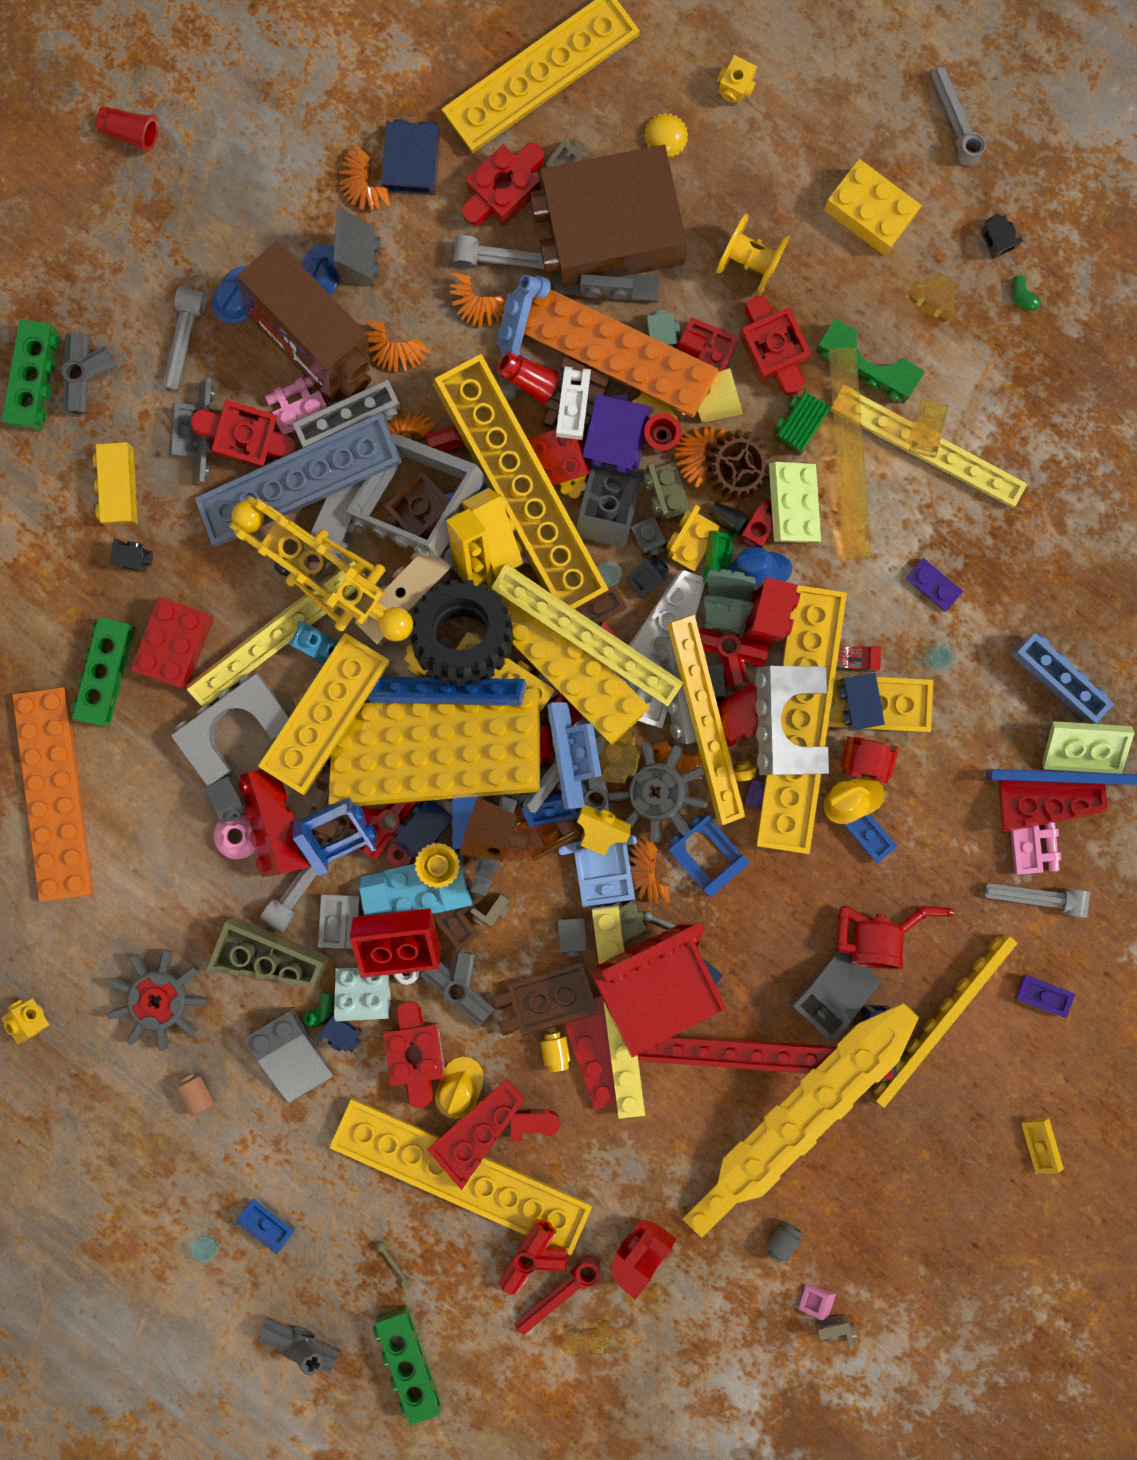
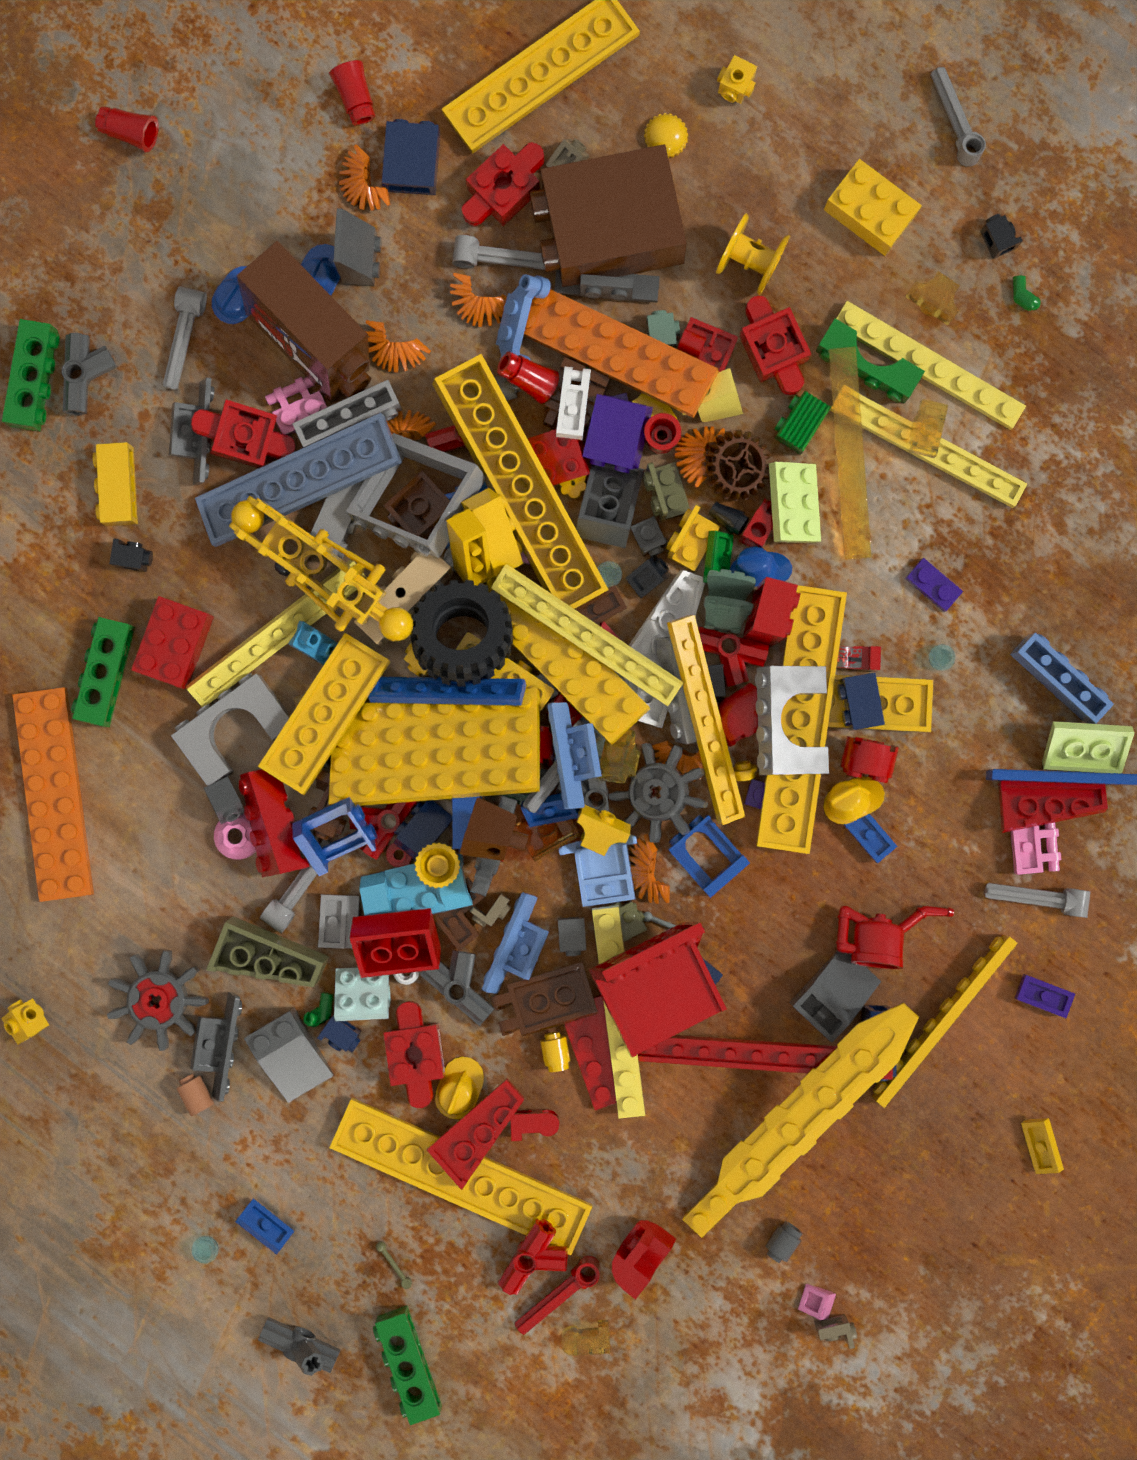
none -> dark grey bracket [190,992,242,1102]
none -> red plant [329,60,376,126]
none -> medium blue bracket [482,892,549,994]
none -> light yellow plate [836,301,1026,430]

